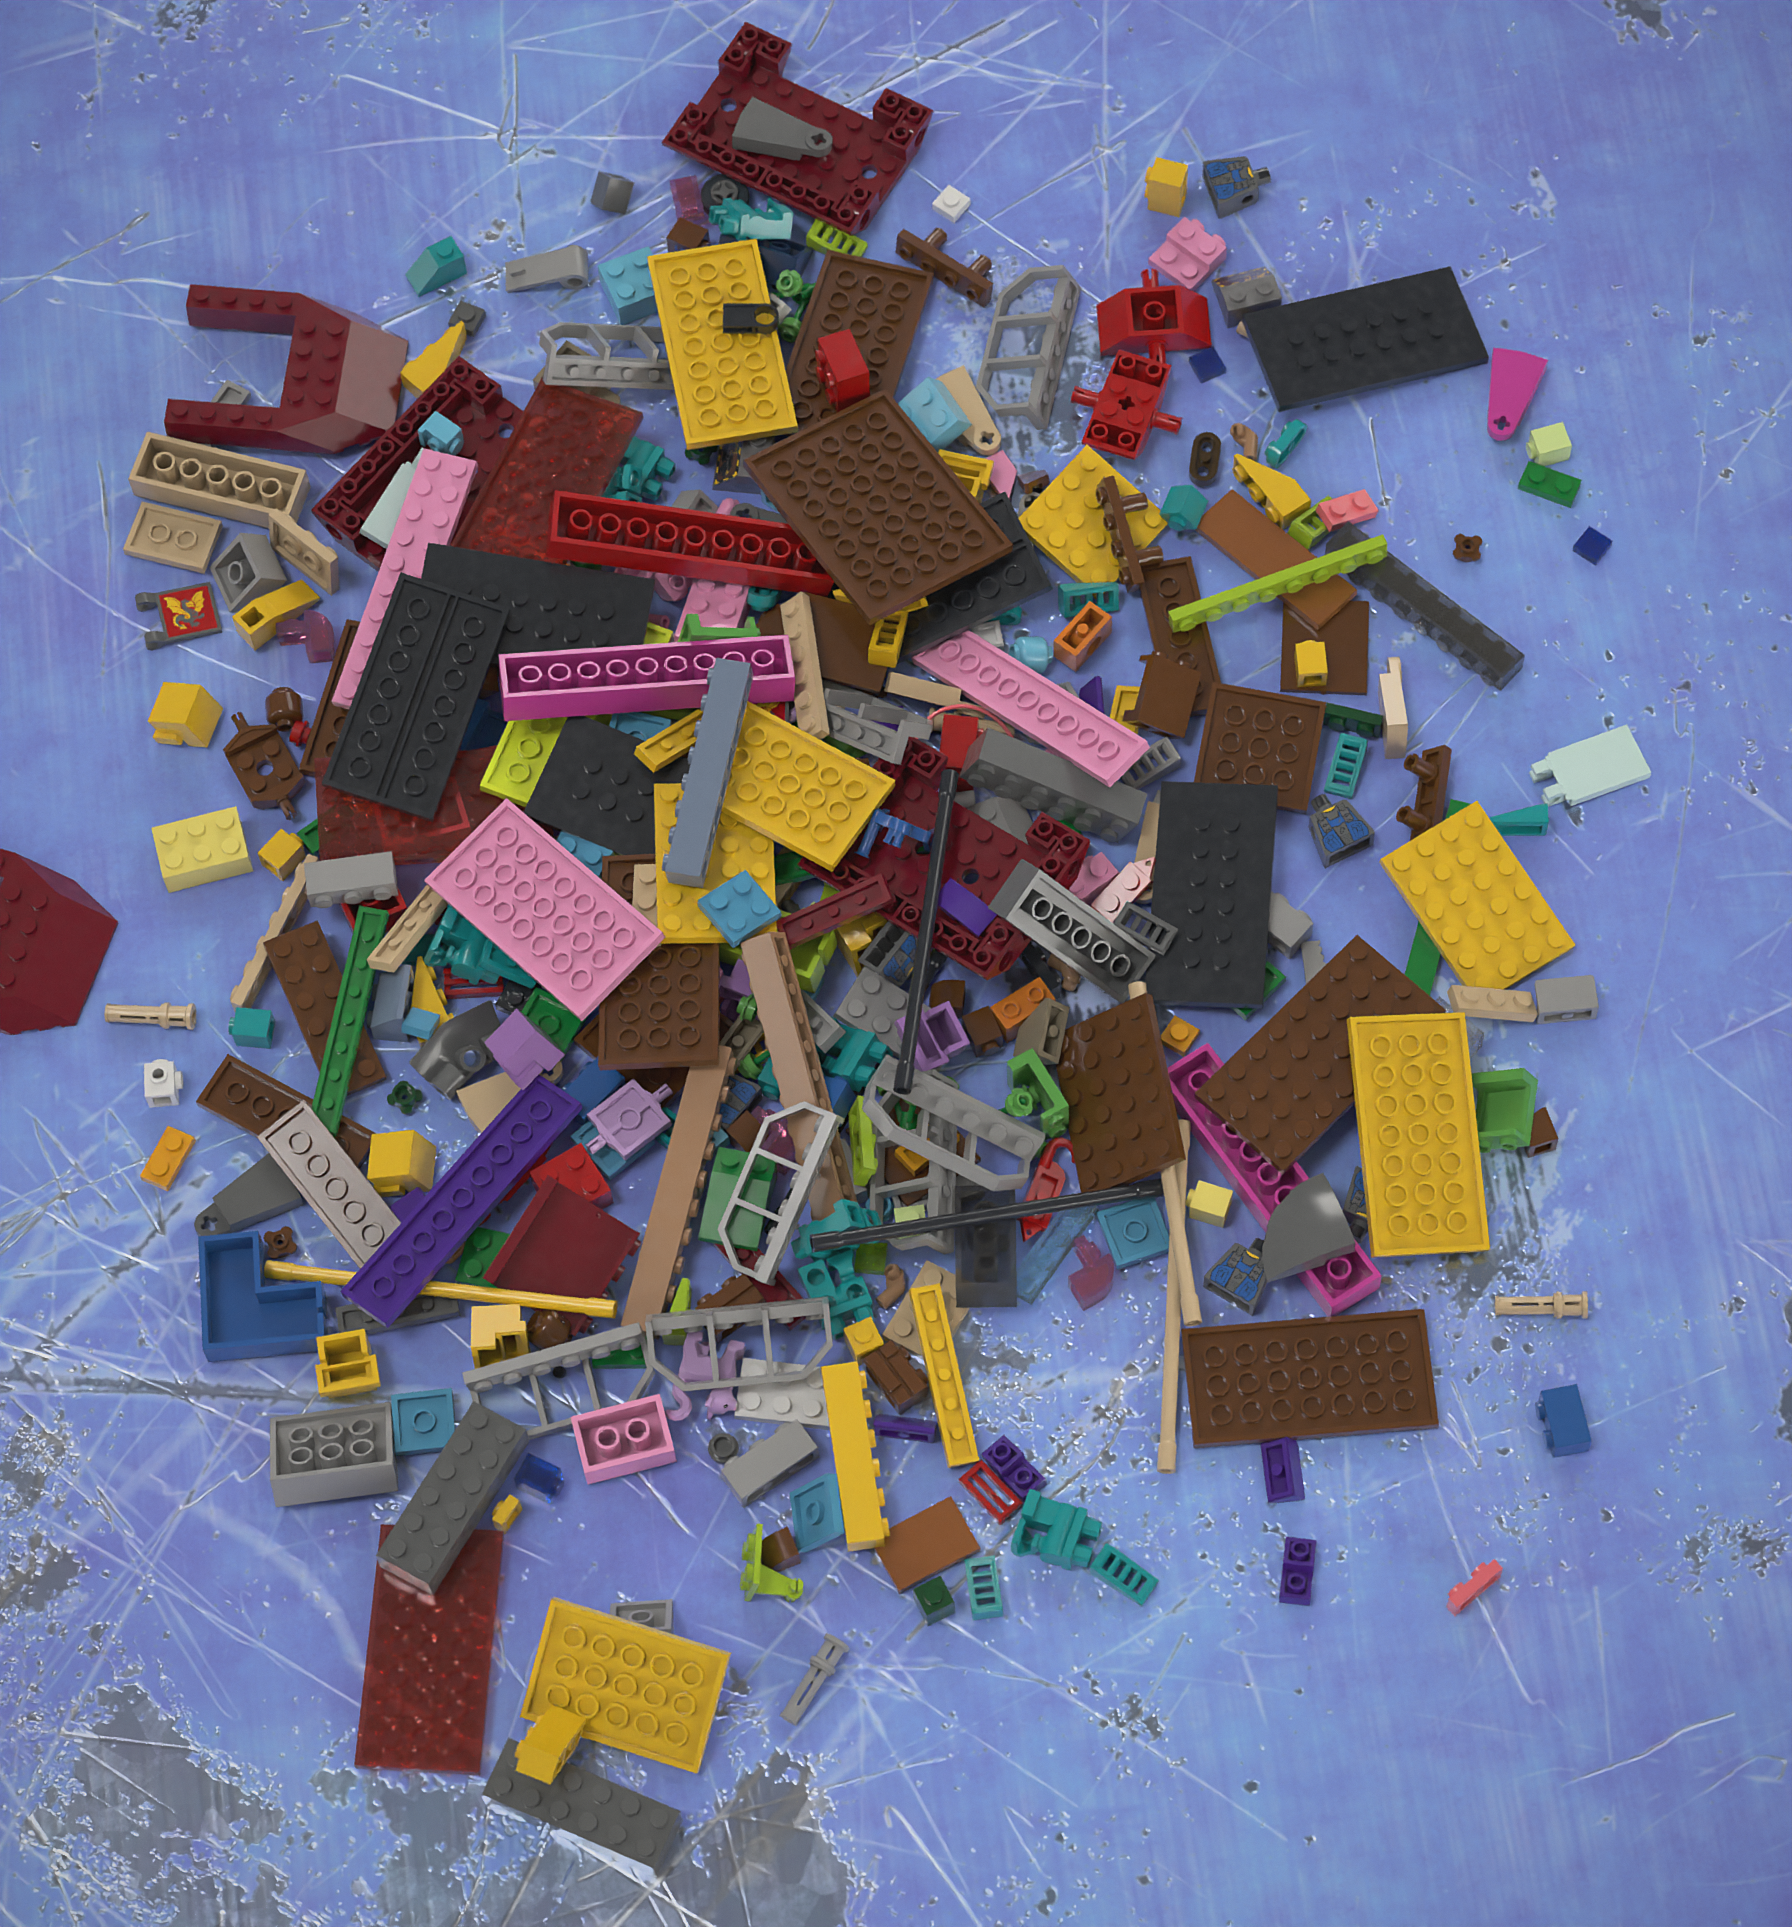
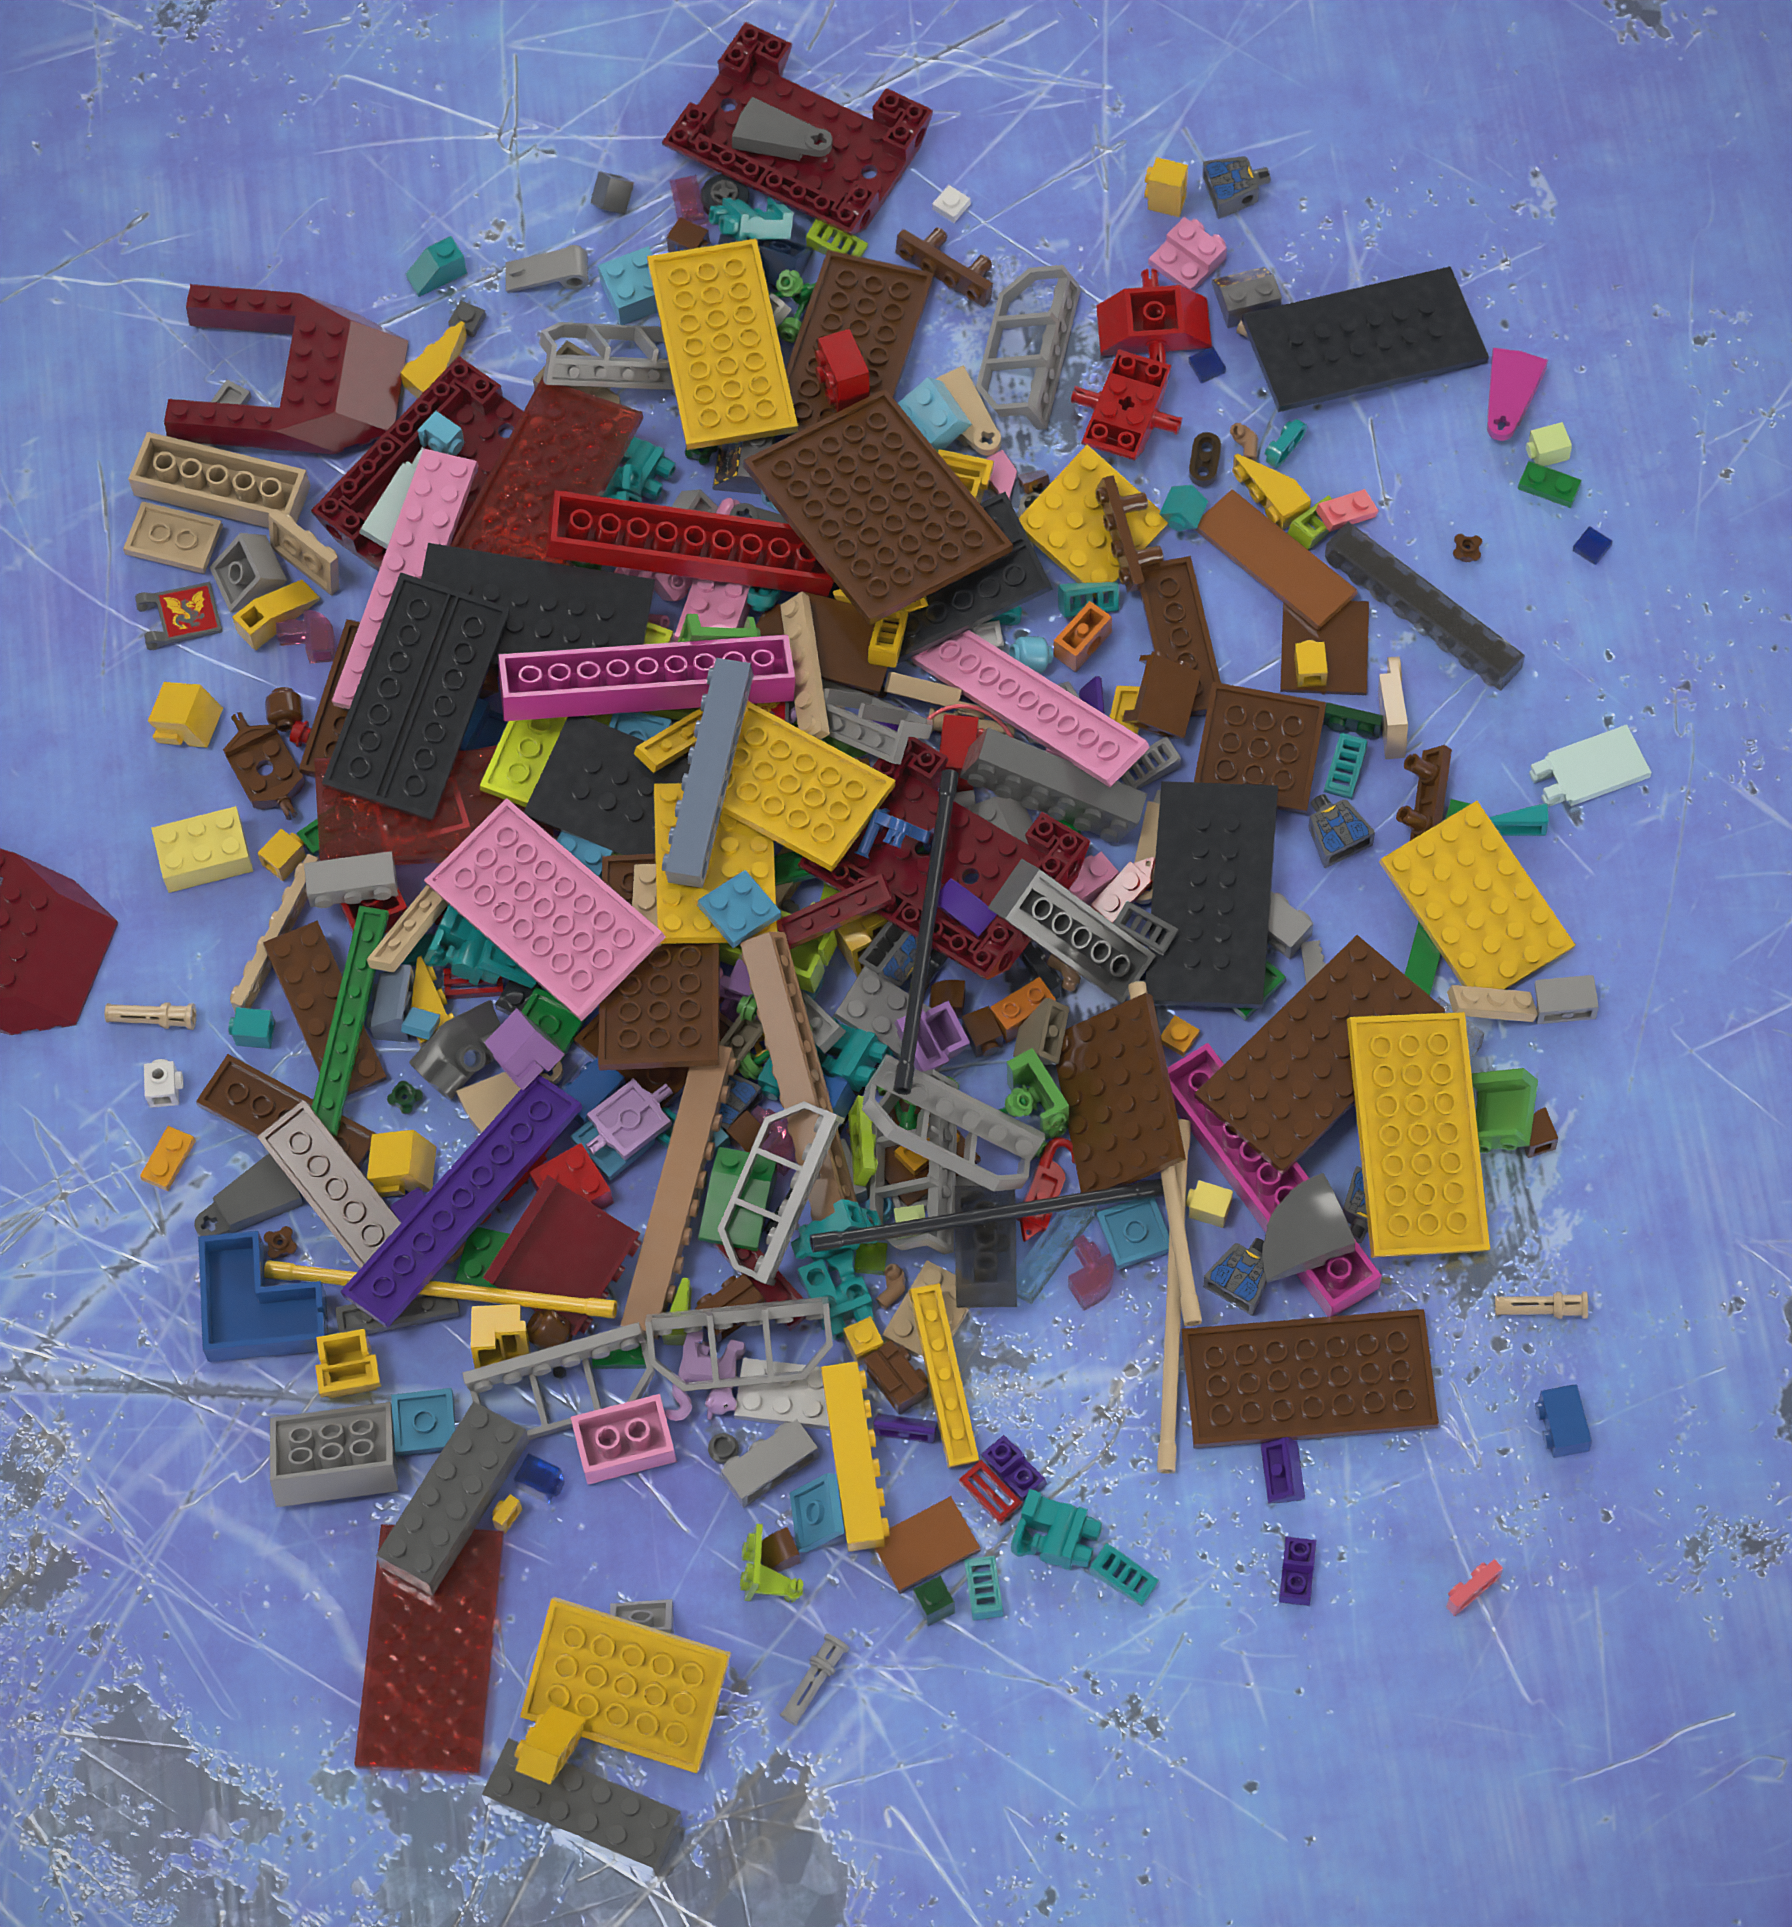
black piece [723,303,779,334] -> none
lime plate [1168,534,1387,633] -> none

